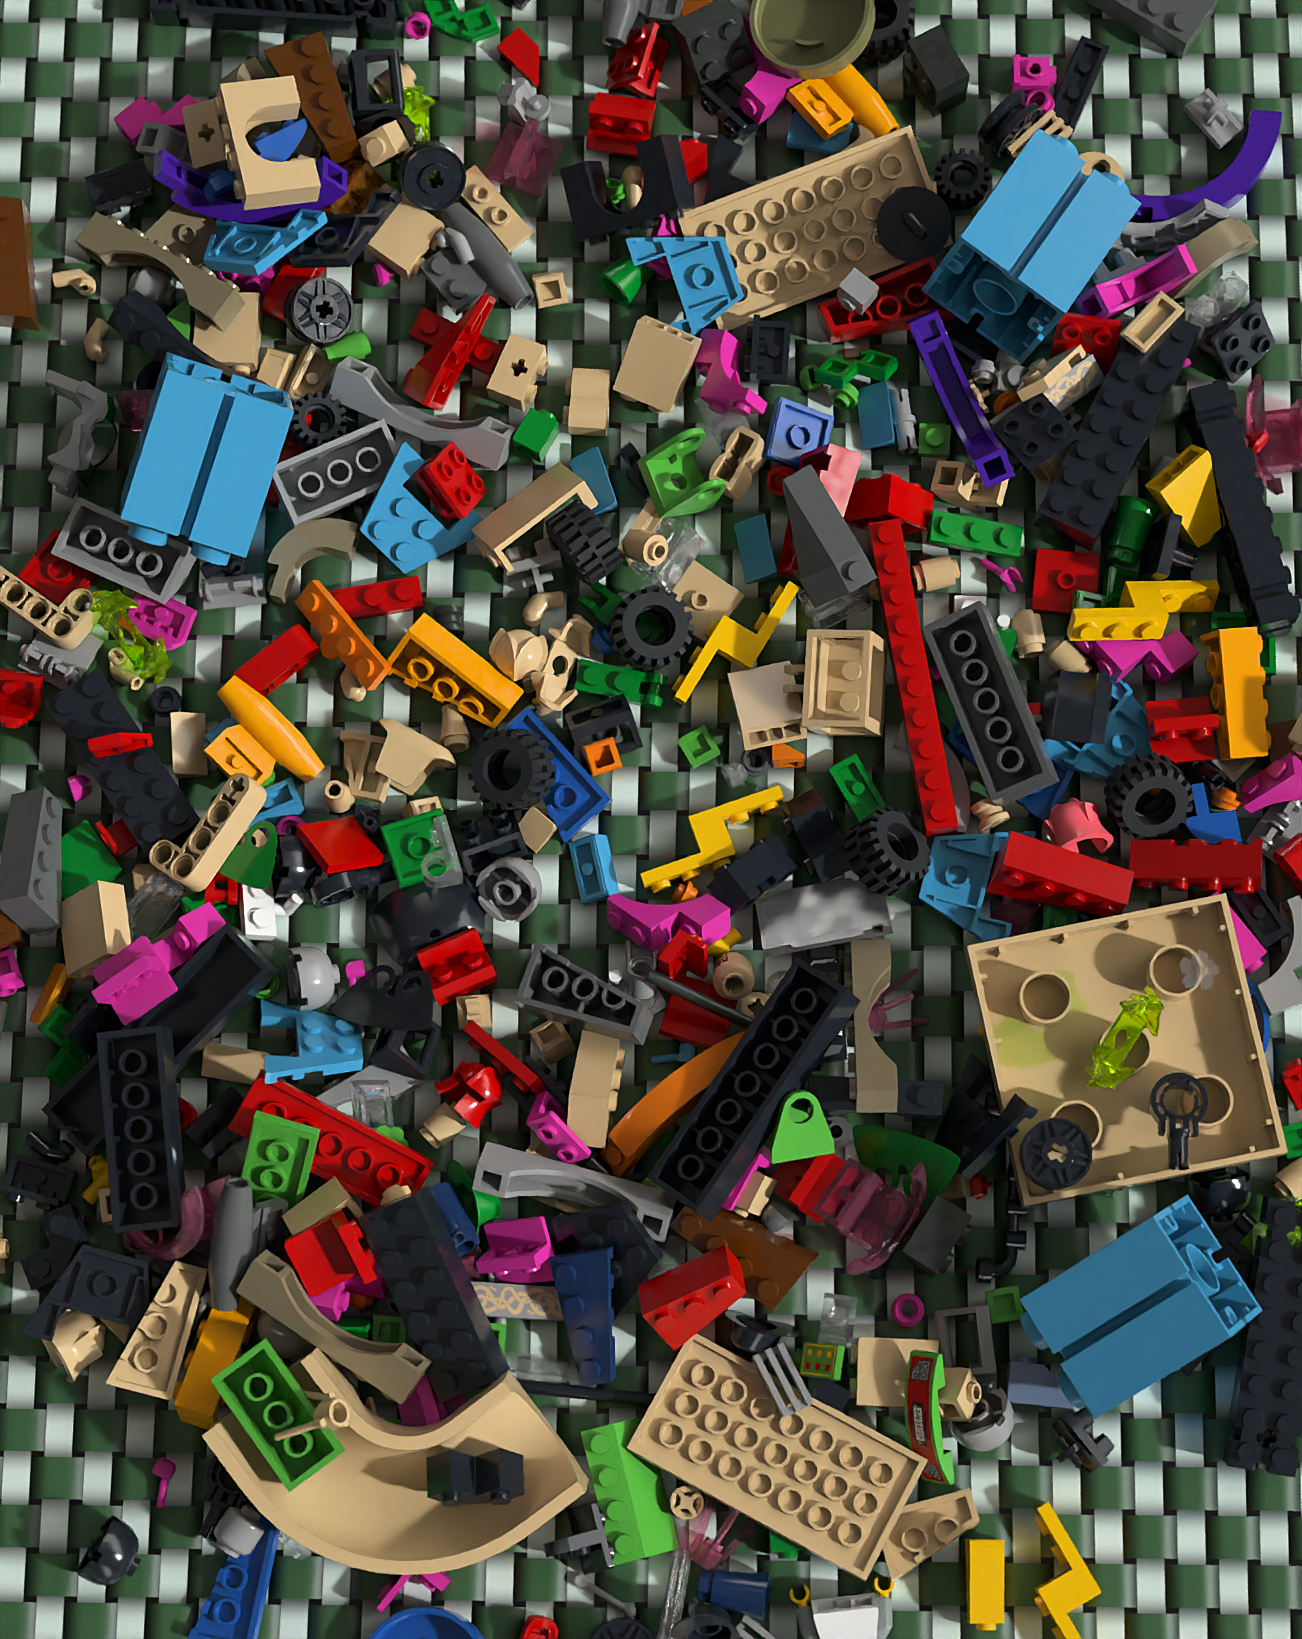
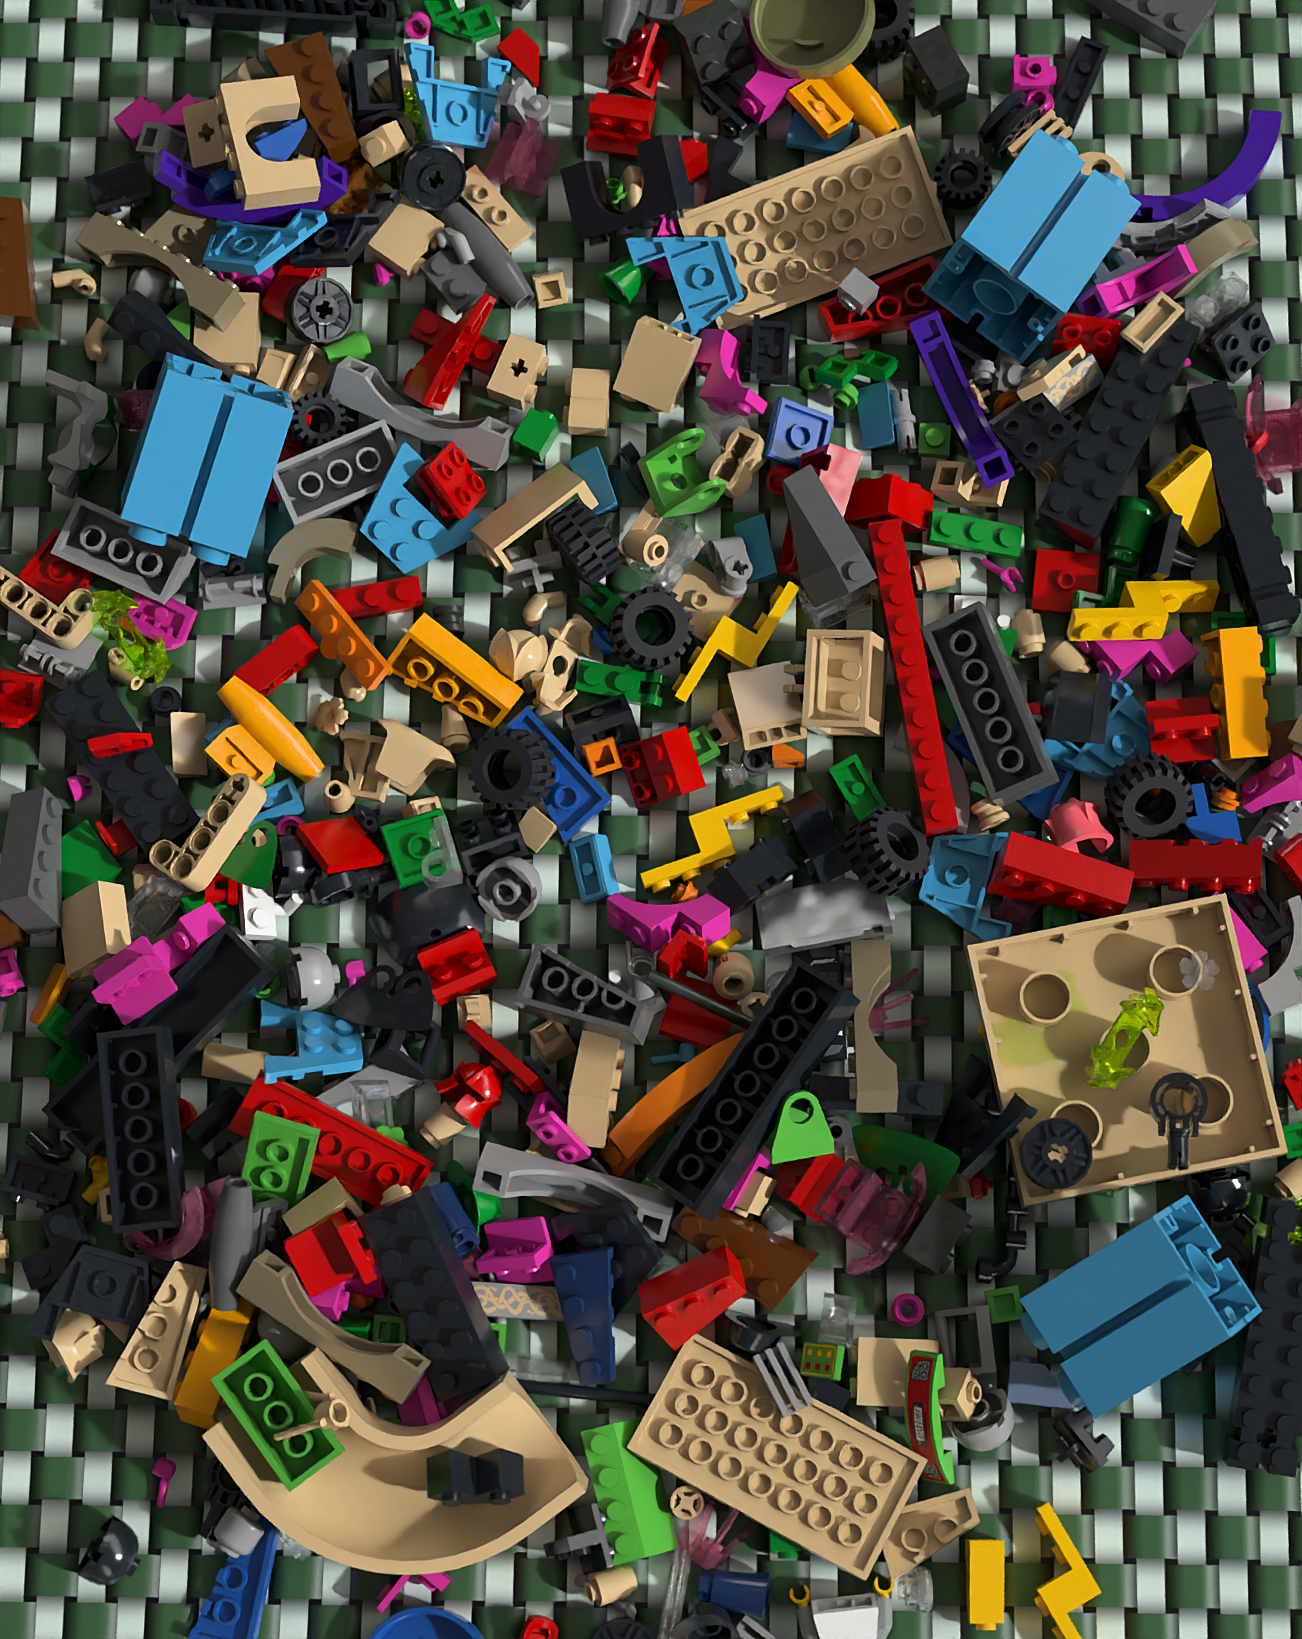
black shield [876,186,951,263] -> none
light grey hips [1183,88,1244,149] -> none
none -> tan plant [316,697,348,736]
none -> dark azure wing [404,42,511,150]
none -> tan brick [585,1564,637,1606]
none -> red slope [617,725,706,809]
none -> light grey piece [707,536,753,598]
none -> tan tile [707,708,742,746]
none -> clear cone [897,1566,933,1613]

